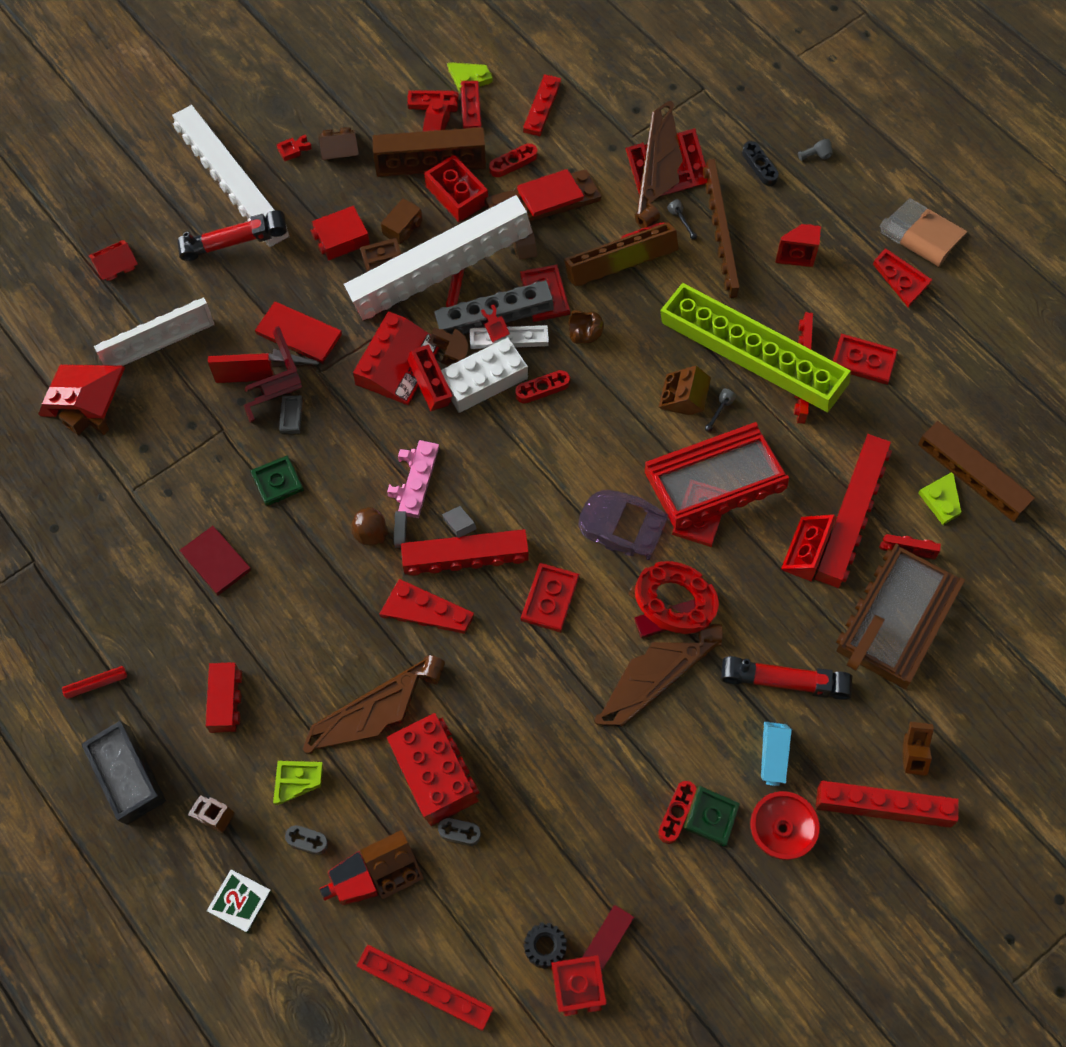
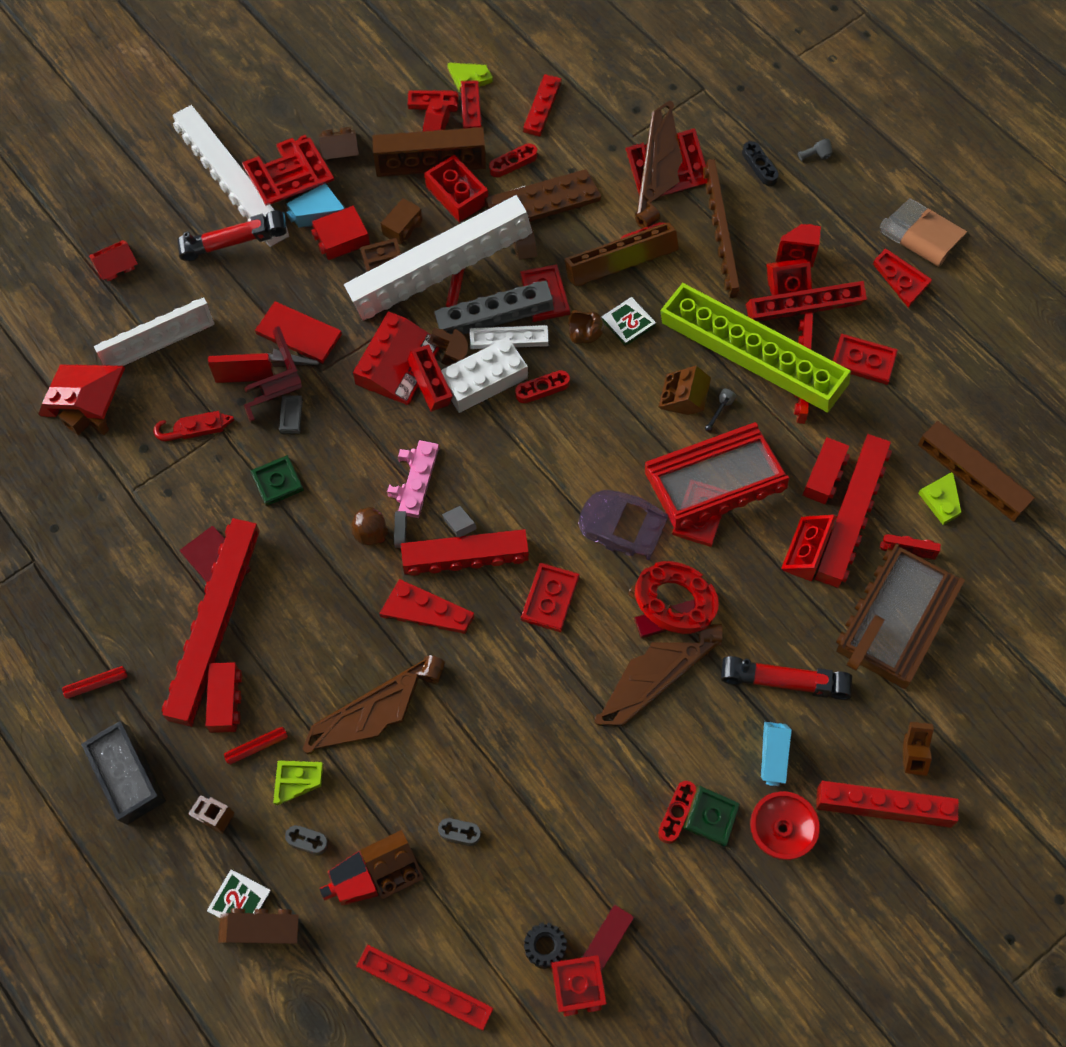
red brick [386,713,480,826] -> none
red plate [481,305,510,342] -> none
red tile [517,169,584,217] -> none
hinge [667,199,697,240] -> none
none -> red plate [153,411,234,441]
none -> red brick [162,518,260,727]
none -> reddish brown wedge [218,908,299,944]
none -> red axle [224,727,288,765]
none -> red slope [242,138,334,206]
none -> medium azure slope [286,184,344,227]
none -> tile [602,297,656,346]
none -> red brick [746,281,867,322]
none -> red slope [767,258,812,296]
none -> red brick [802,437,850,505]

